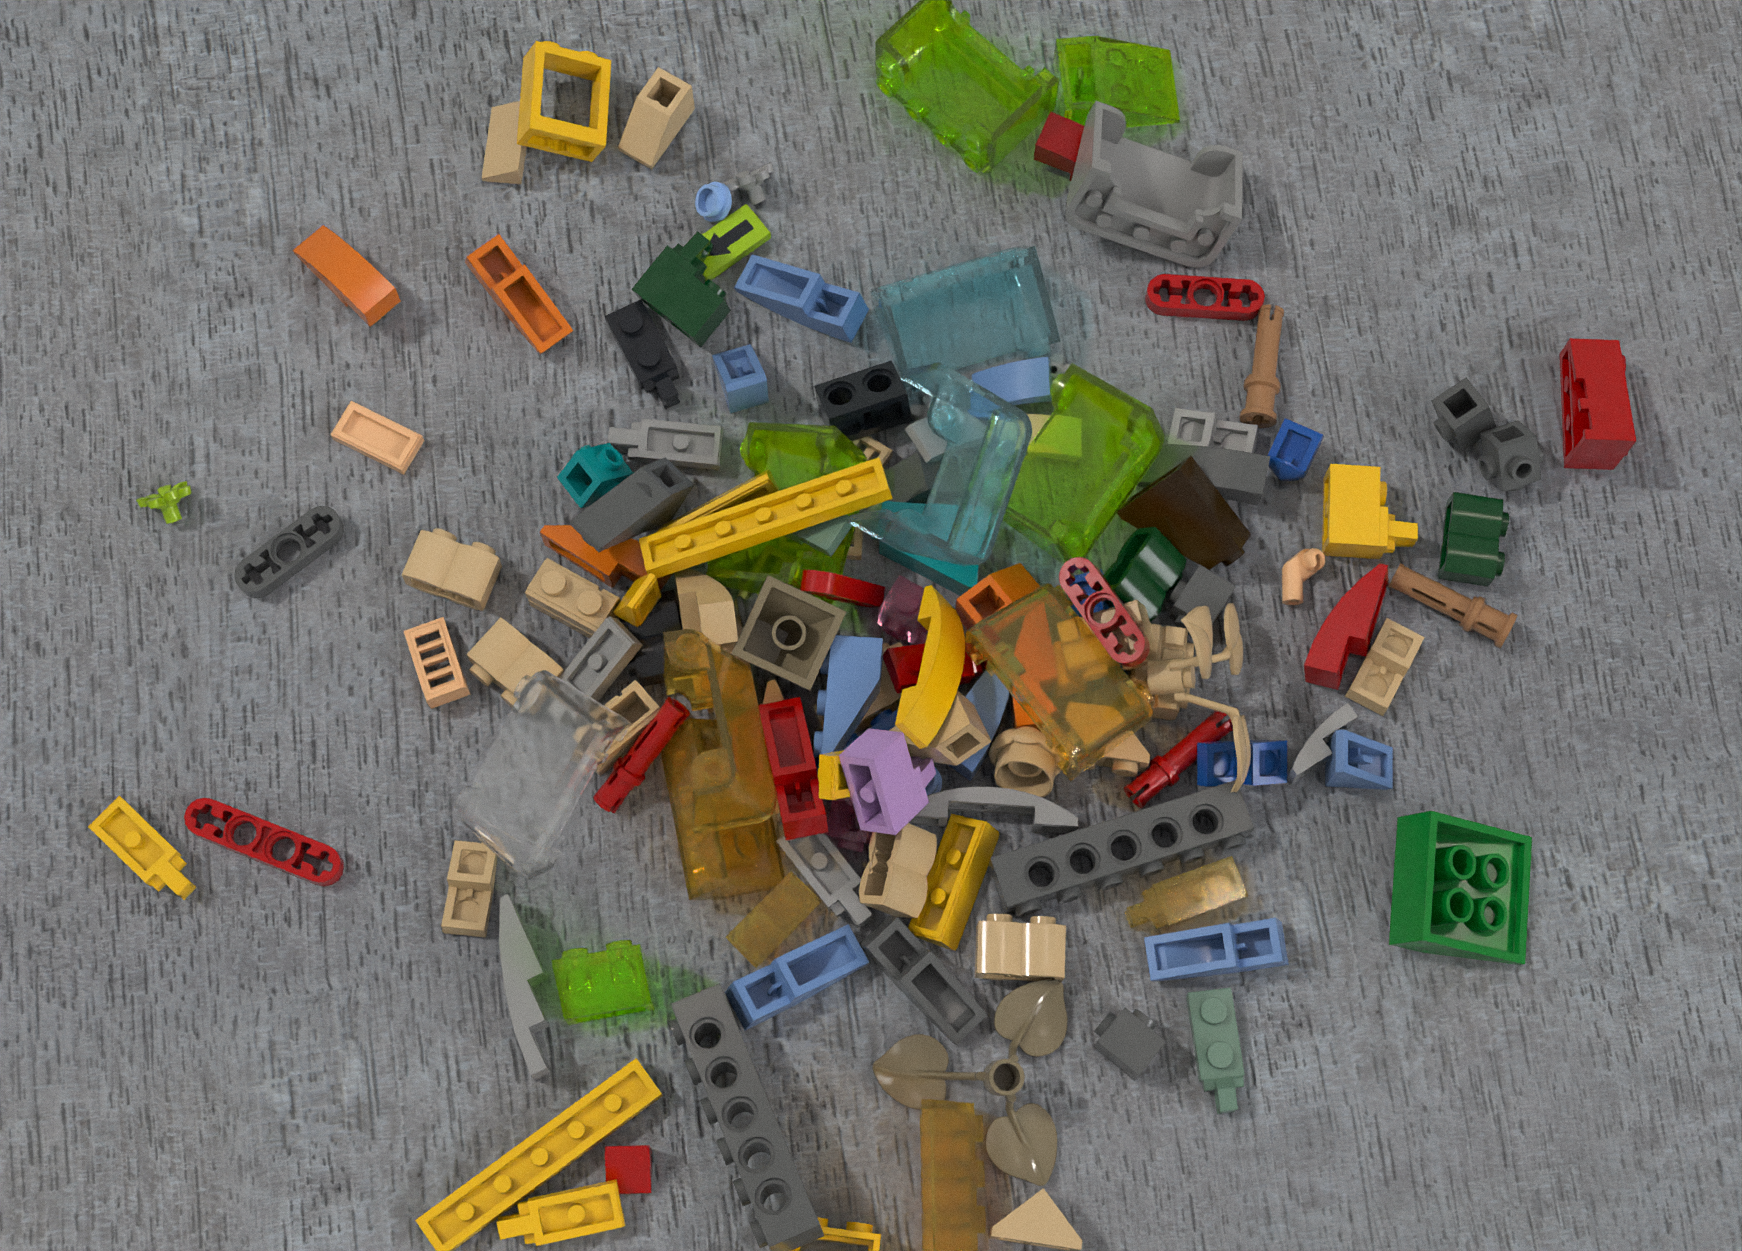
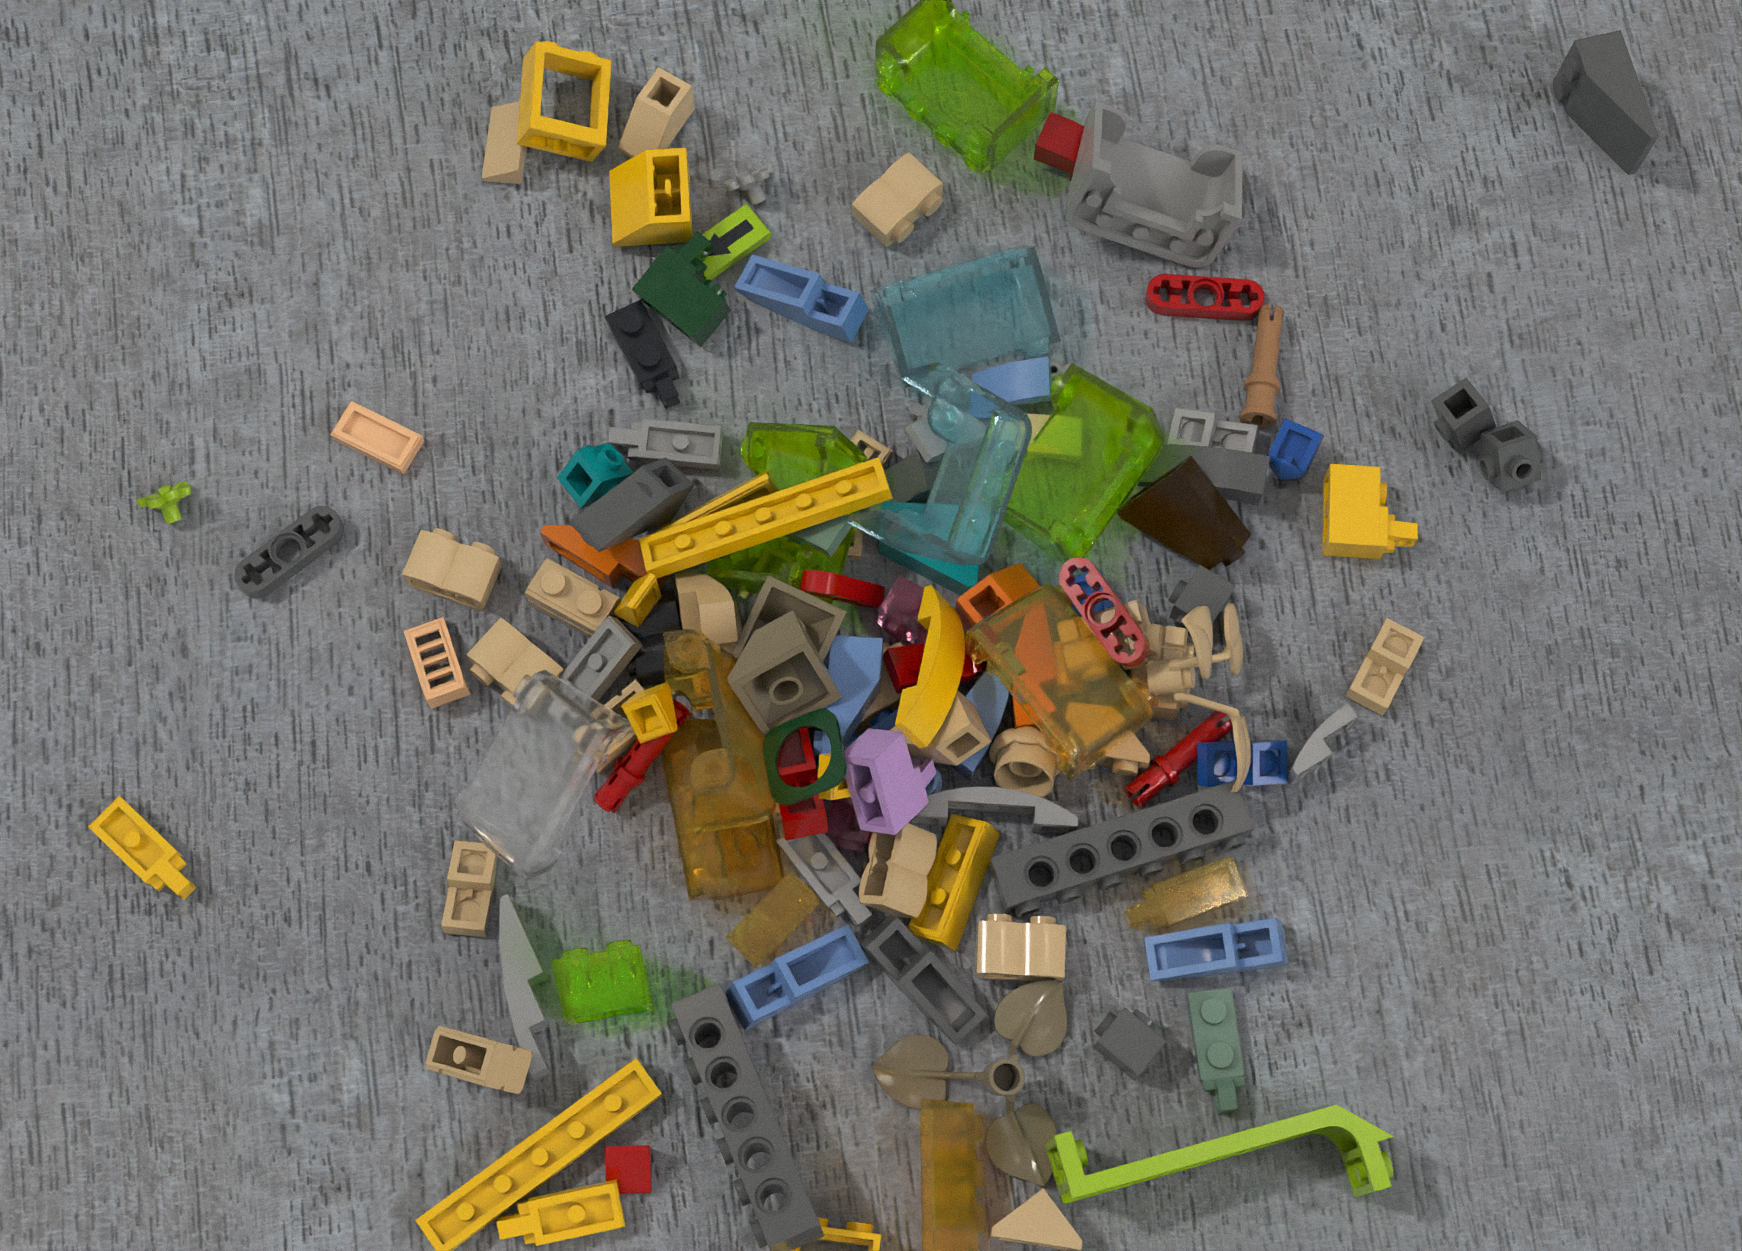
red beam [184,797,344,887] -> none
orange slope [293,225,401,327] -> none
orange slope [465,234,574,355] -> none
light blue plate [695,182,732,223] -> none
medium blue slope [712,344,769,413] -> none
black brick [814,360,912,447] -> none
clear neon green slope [1053,36,1180,128] -> none
dark green brick [1095,527,1187,622] -> none
light nougat arm [1282,548,1325,605] -> none
red slope [1304,563,1389,690] -> none
medium blue slope [1325,729,1393,790] -> none
medium nougat pin [1388,563,1518,648] -> none
green slope [1389,811,1532,965] -> none
dark green brick [1438,492,1509,587] -> none
red wedge [1559,338,1636,470] -> none
none -> tan brick [425,1026,532,1094]
none -> yellow slope [609,148,693,247]
none -> yellow slope [621,682,678,744]
none -> dark tan slope [727,610,842,738]
none -> dark green piece [763,709,847,806]
none -> tan brick [852,152,943,247]
none -> lime panel [1044,1104,1394,1205]
none -> dark grey slope [1553,30,1659,175]

